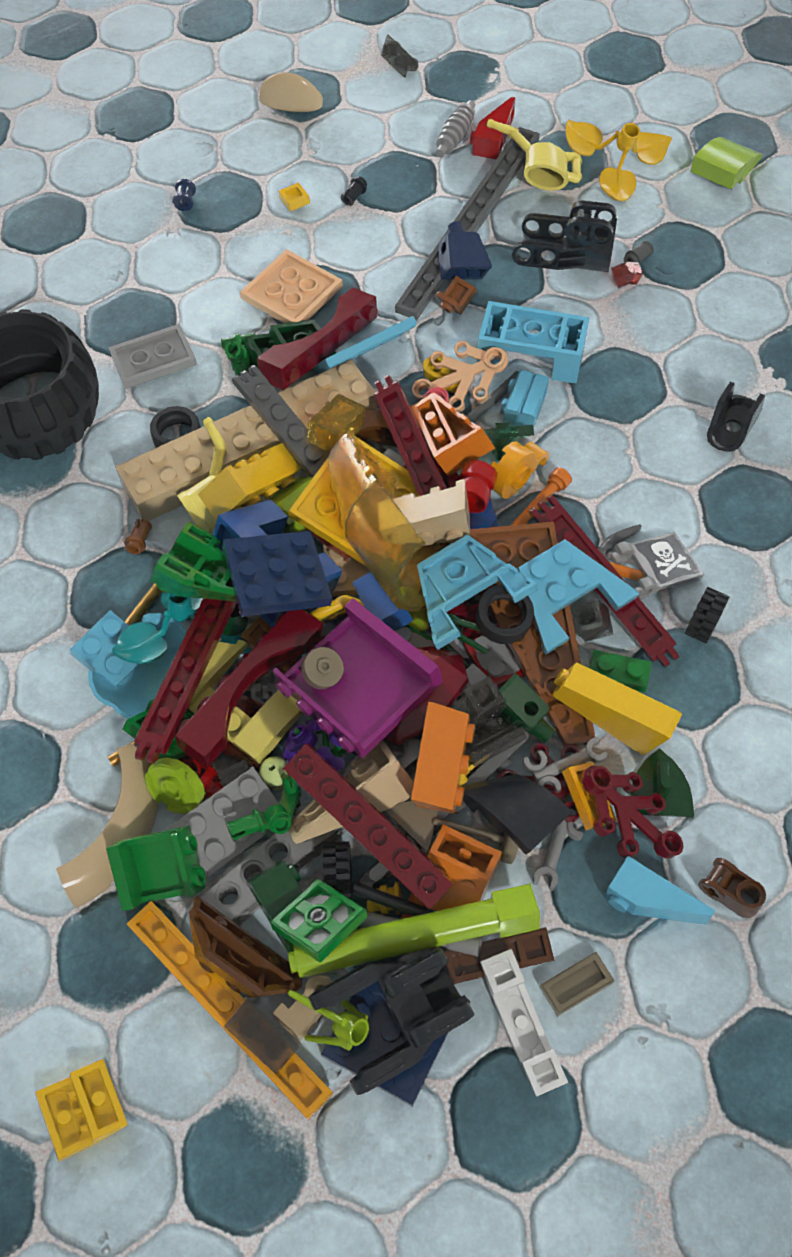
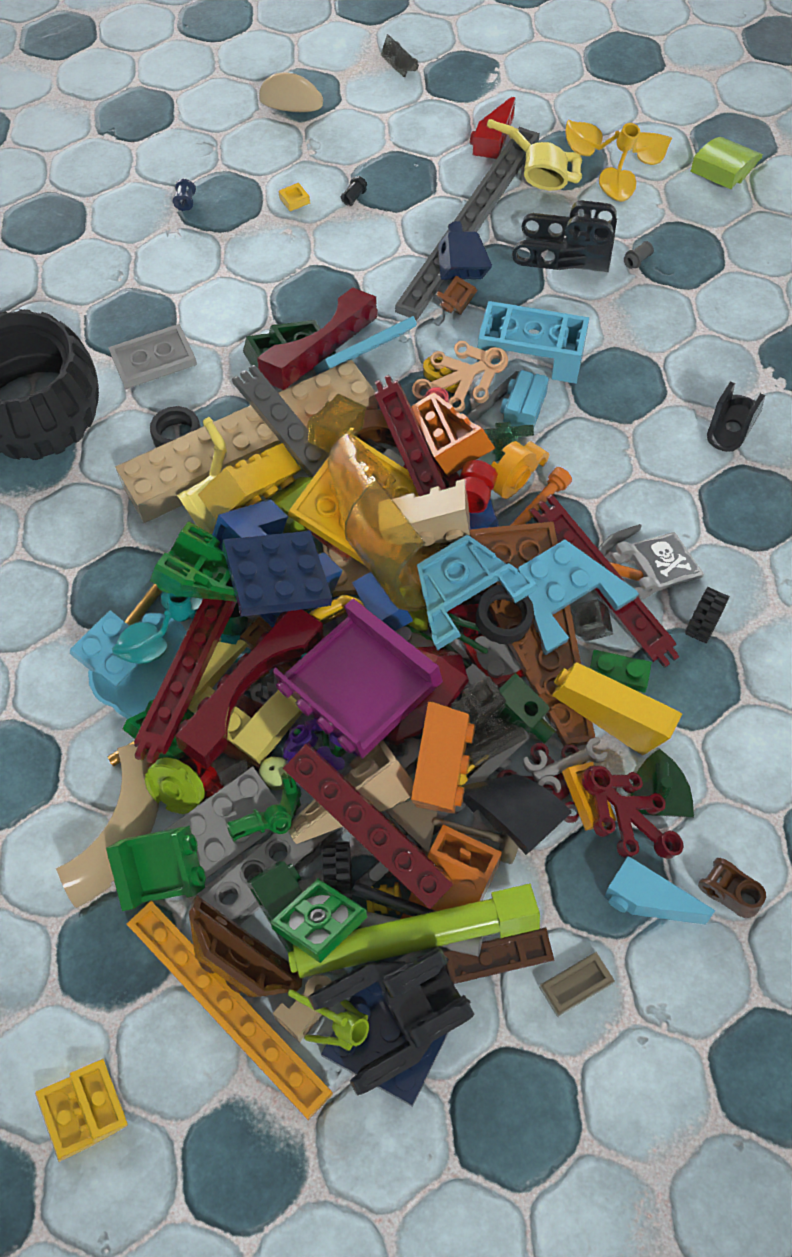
dark orange pin [124,518,152,555] -> none
green pin [221,332,256,376] -> none
clear smoke plate [224,999,300,1075] -> none
light nougat plate [240,249,343,324] -> none
dark tan wheel [301,647,344,689] -> none
light grey piece [435,100,475,158] -> none
white slope [480,949,568,1097] -> none
light grey bar [533,814,583,891] -> none
clear red piece [611,262,643,289] -> none

